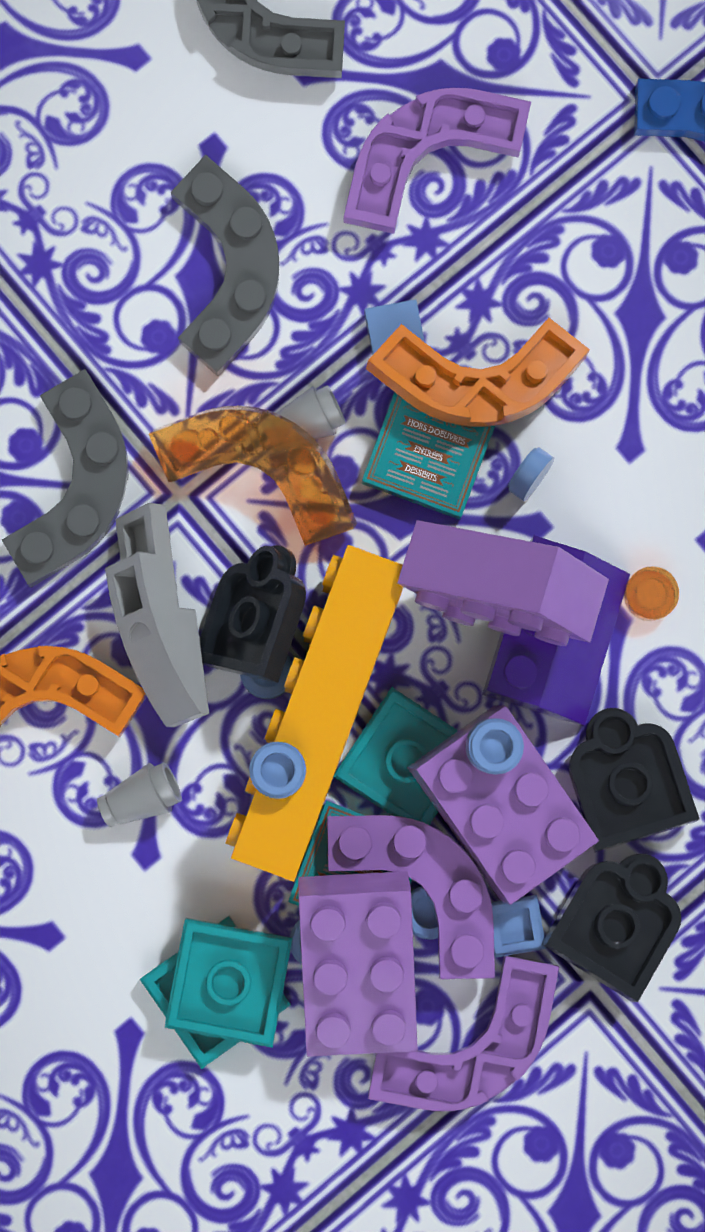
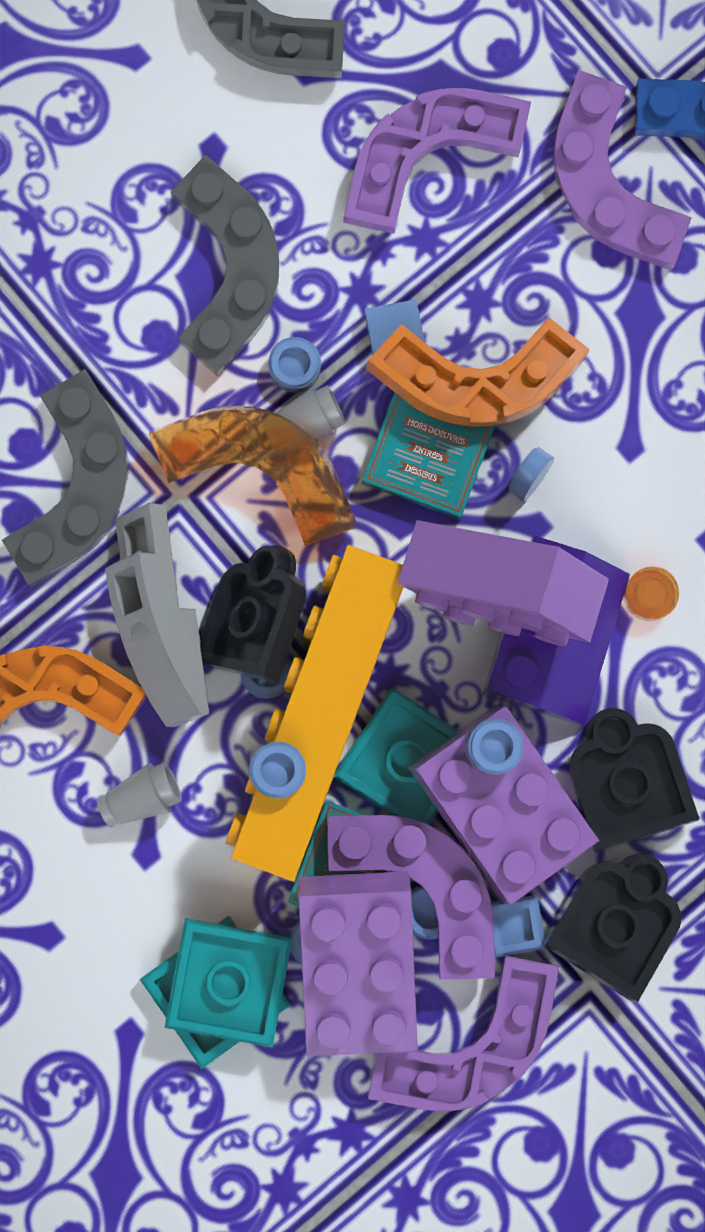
none -> medium blue tile [268,337,321,393]
none -> medium lavender plate [553,70,692,271]

